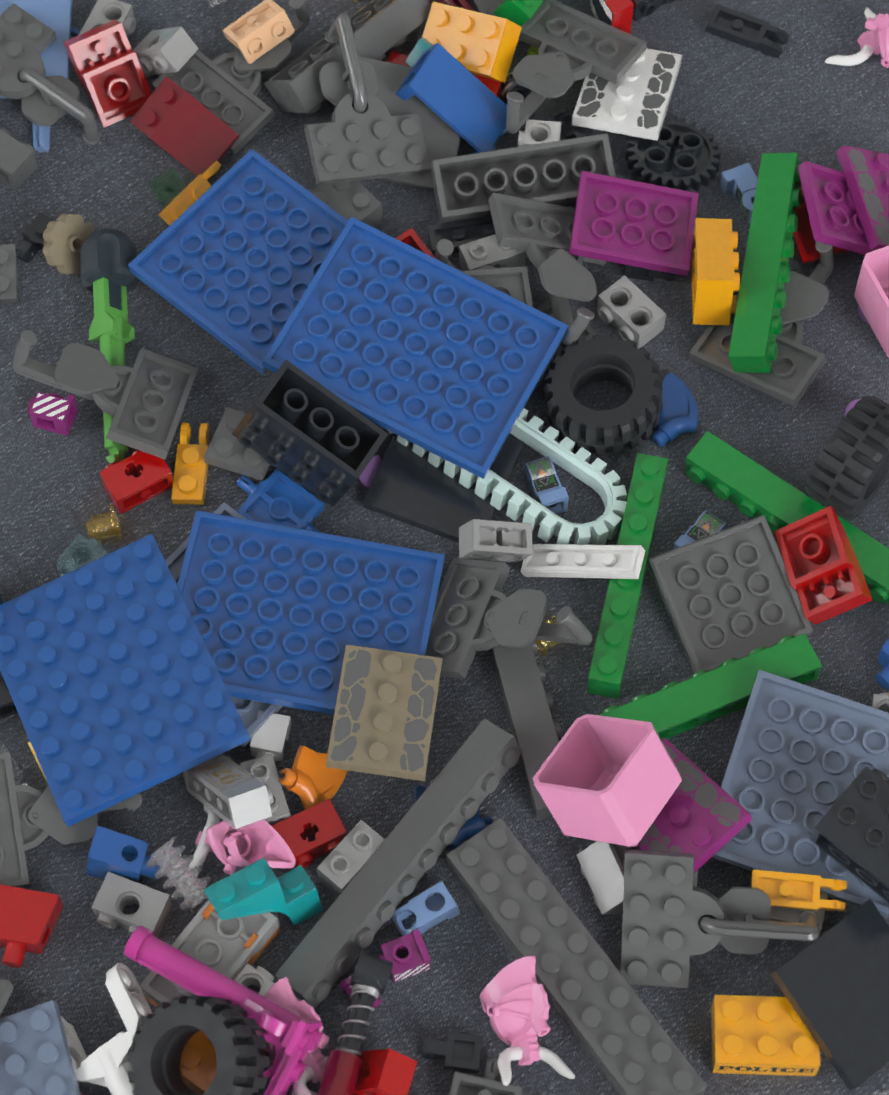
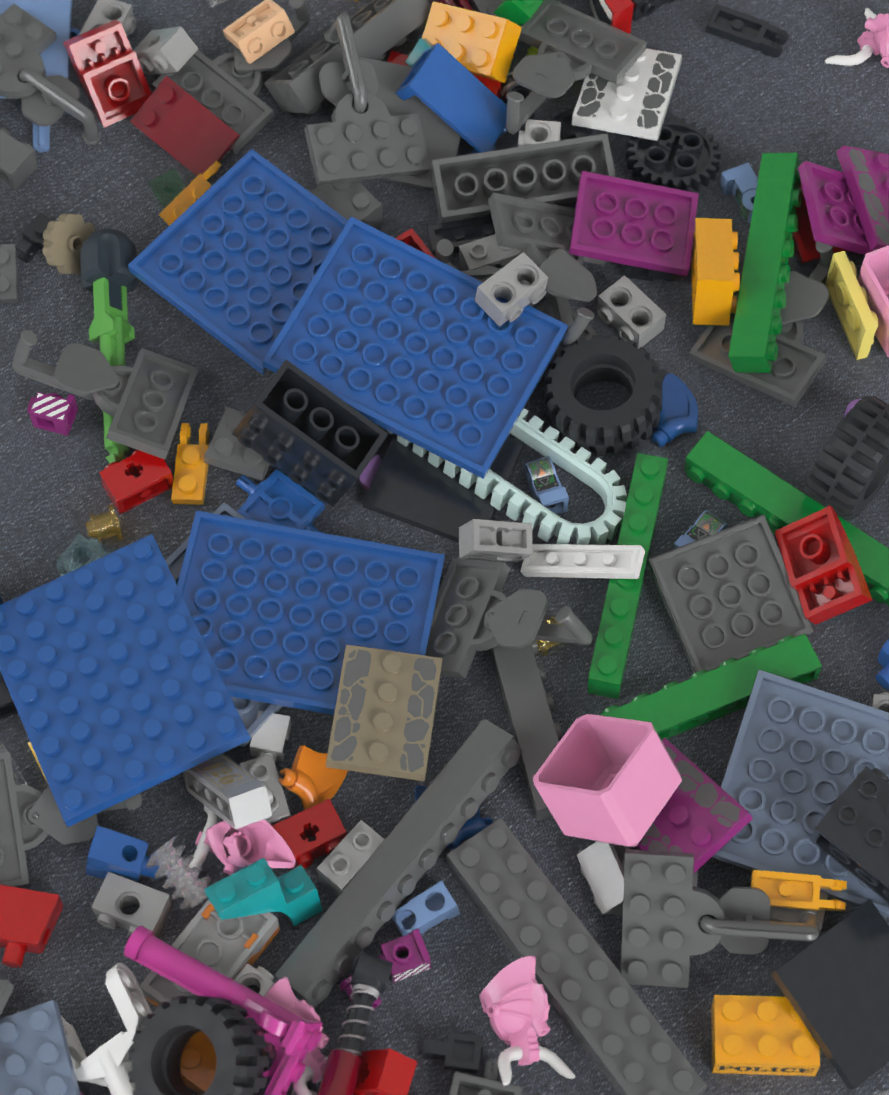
none -> light grey brick [475,252,548,327]
none -> light yellow plate [825,251,879,360]

